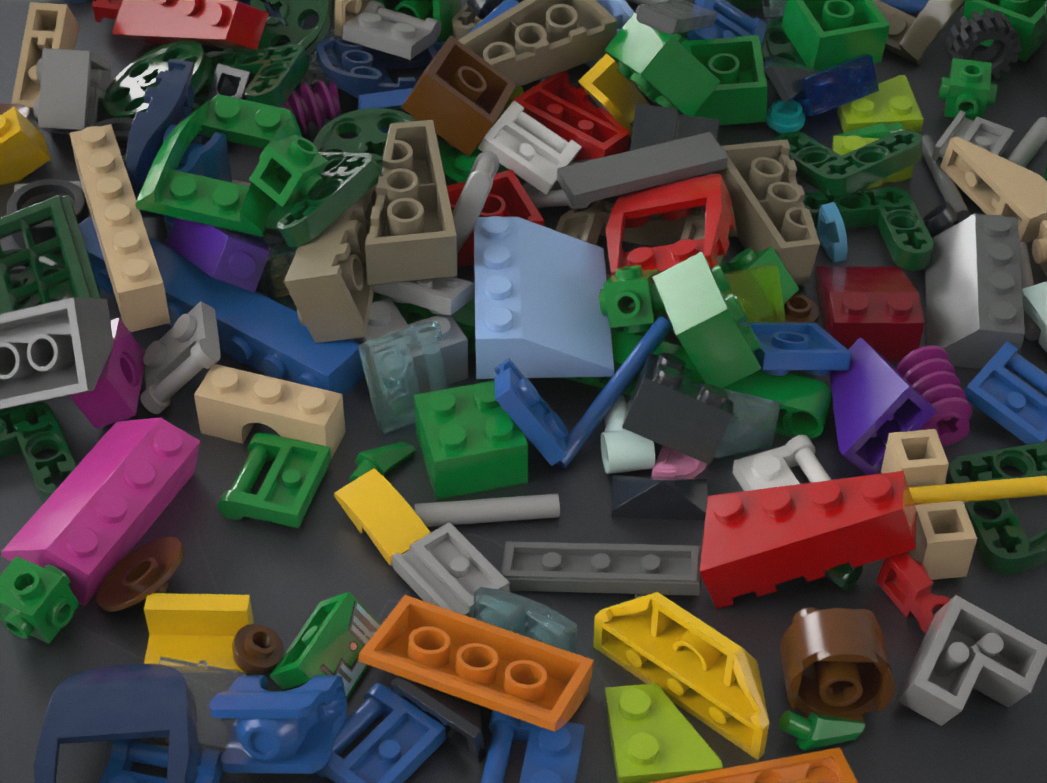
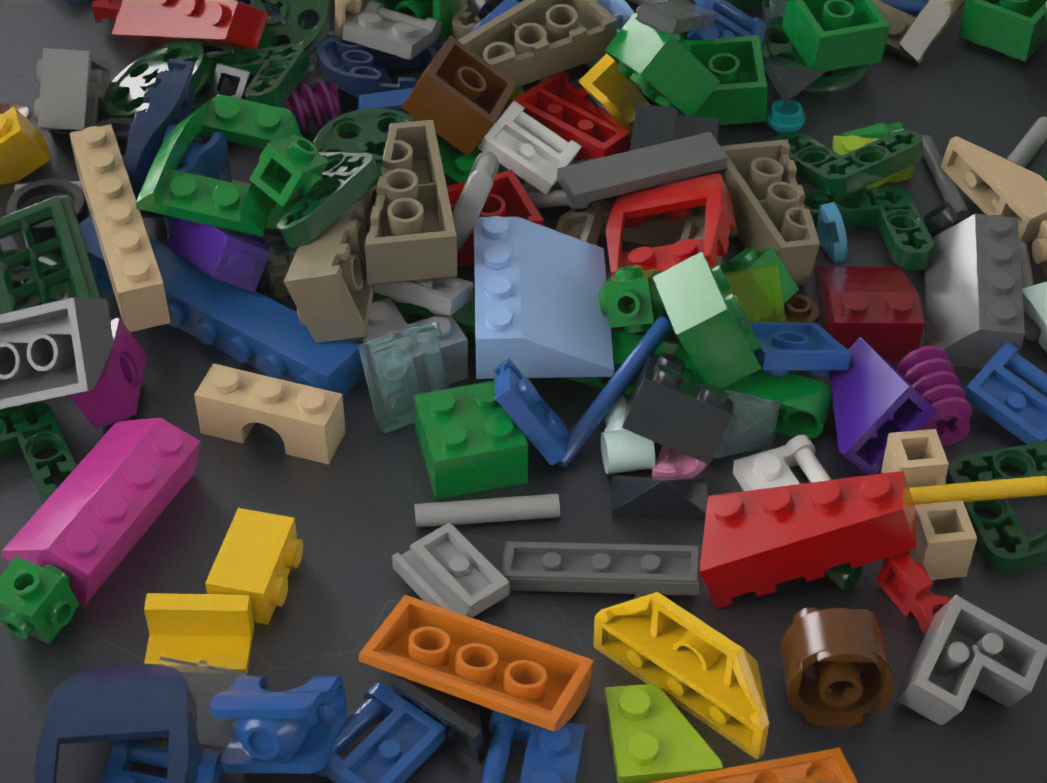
tan slope [11,2,79,111] -> none
reddish brown dish [96,537,184,611] -> none
light grey plate [140,301,221,414] -> none
green plate [217,433,331,528] -> none
reddish brown plate [232,624,284,675] -> none
green panel [269,592,382,700] -> none
yellow slope [334,468,431,566] -> none
green bar [349,442,417,482] -> none
clear light blue slope [474,587,577,654] -> none
green bar [779,710,866,751] -> none
clear blue bracket [791,54,879,116] -> none
lime wing [837,75,924,133] -> none
light grey plate [931,111,1014,161] -> none
green brick [938,58,997,120] -> none
black tyre [945,9,1022,80] -> none
none -> yellow brick [205,508,303,625]

